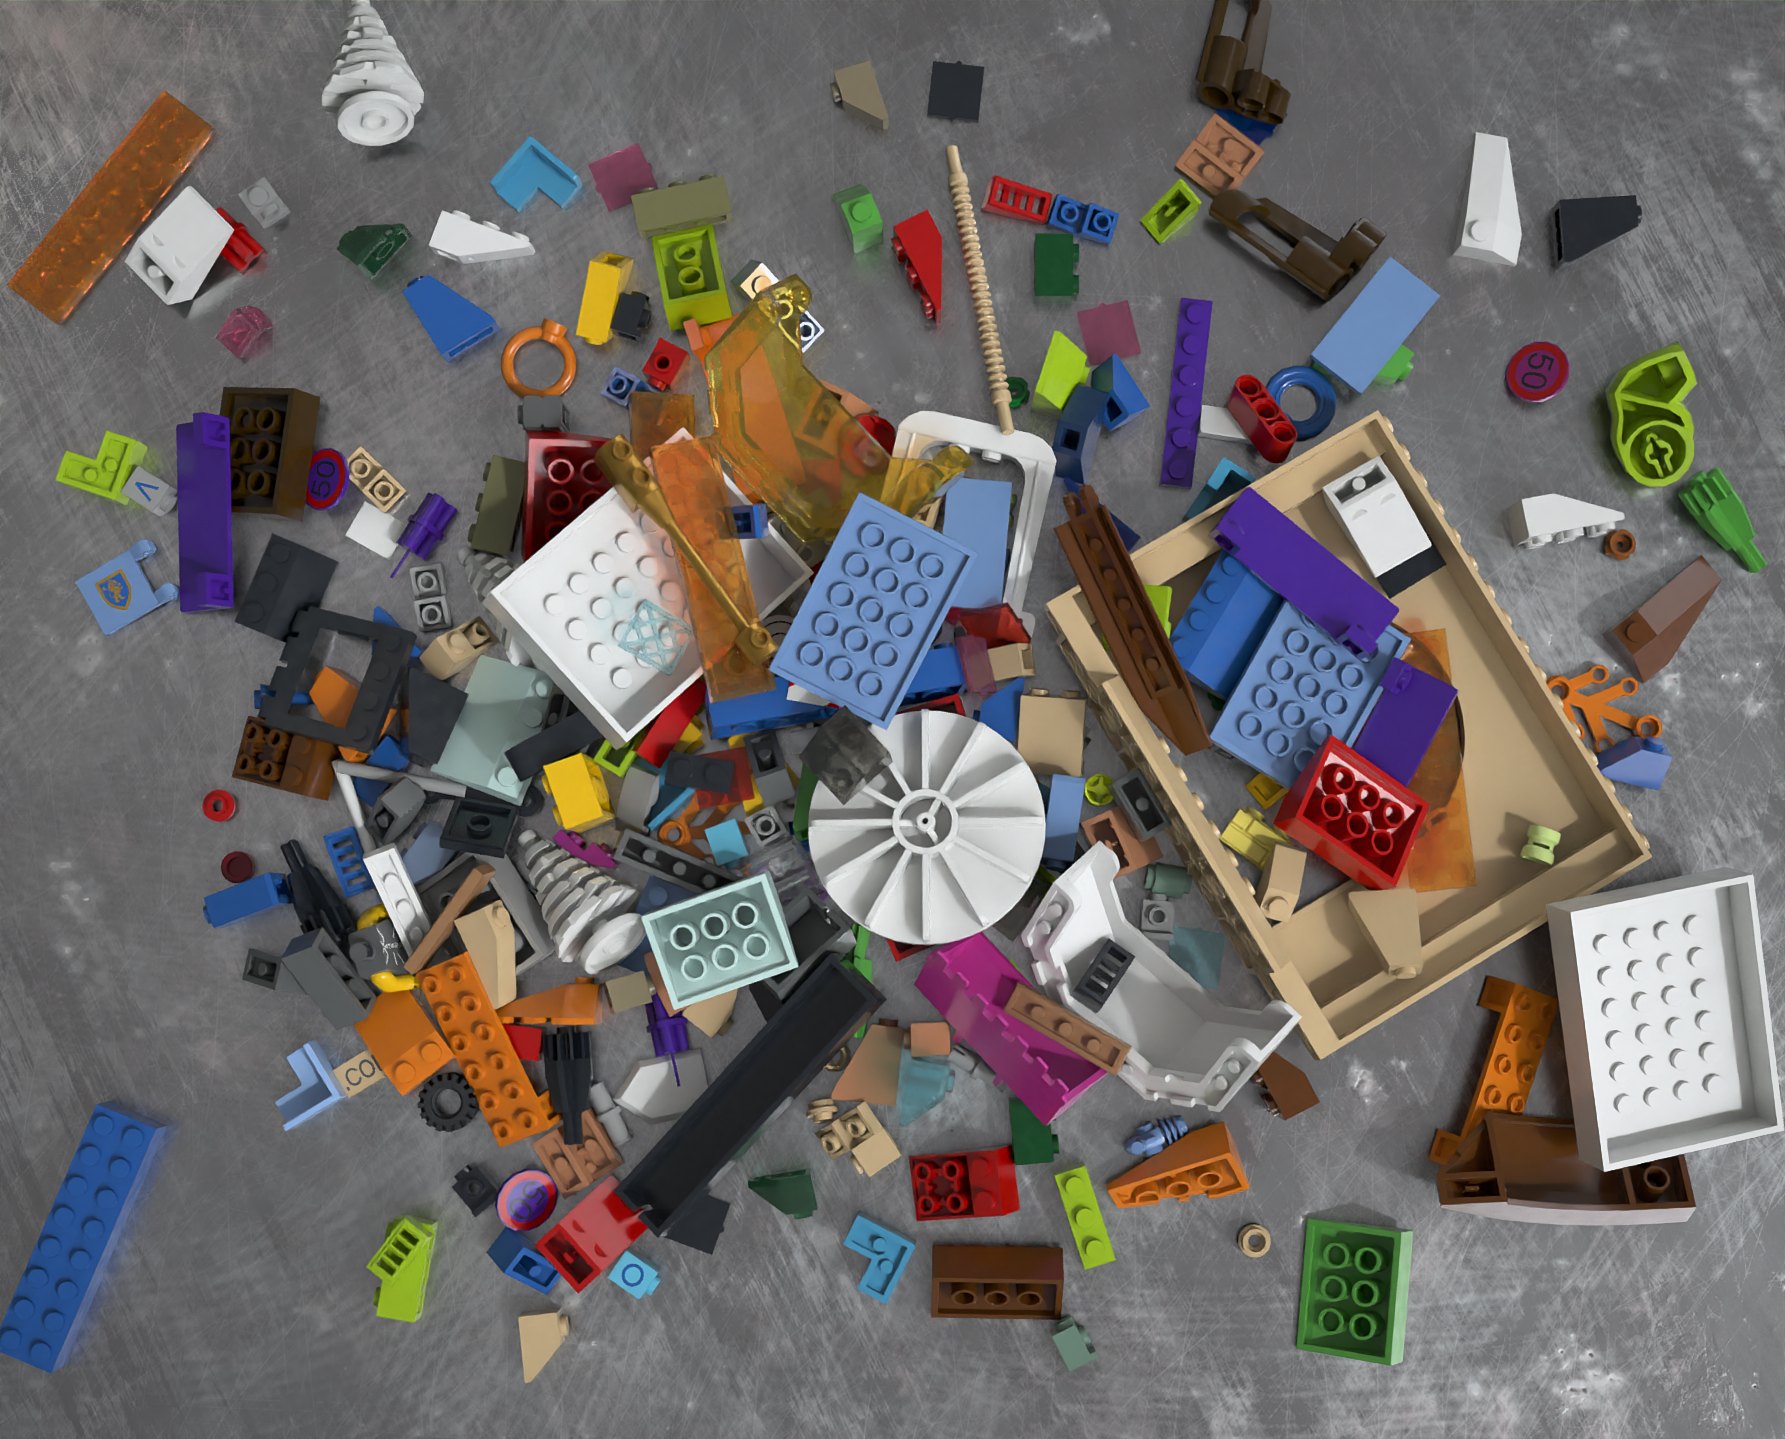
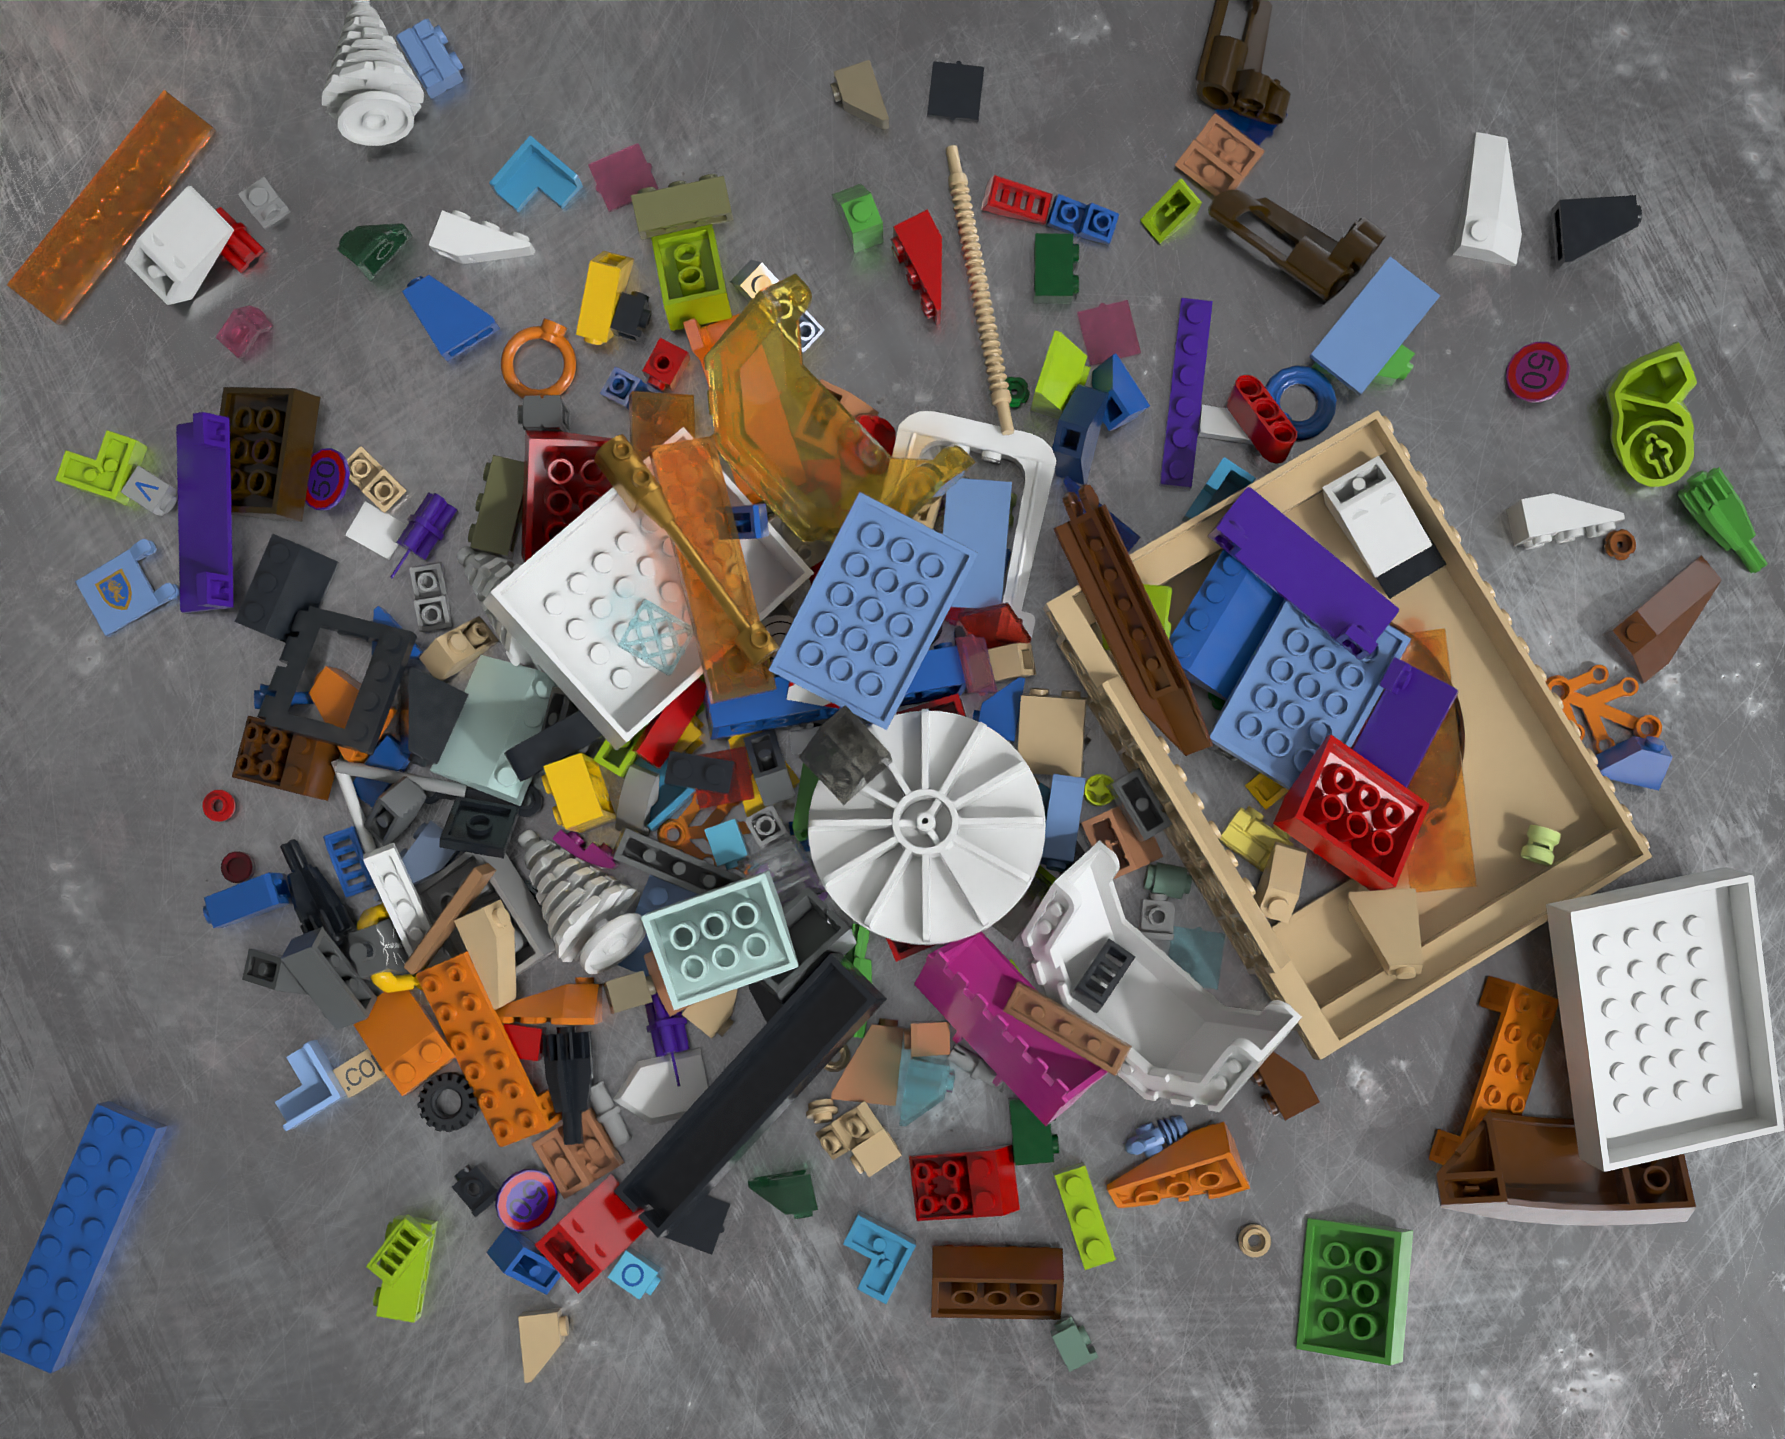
none -> medium blue brick [396,19,464,98]

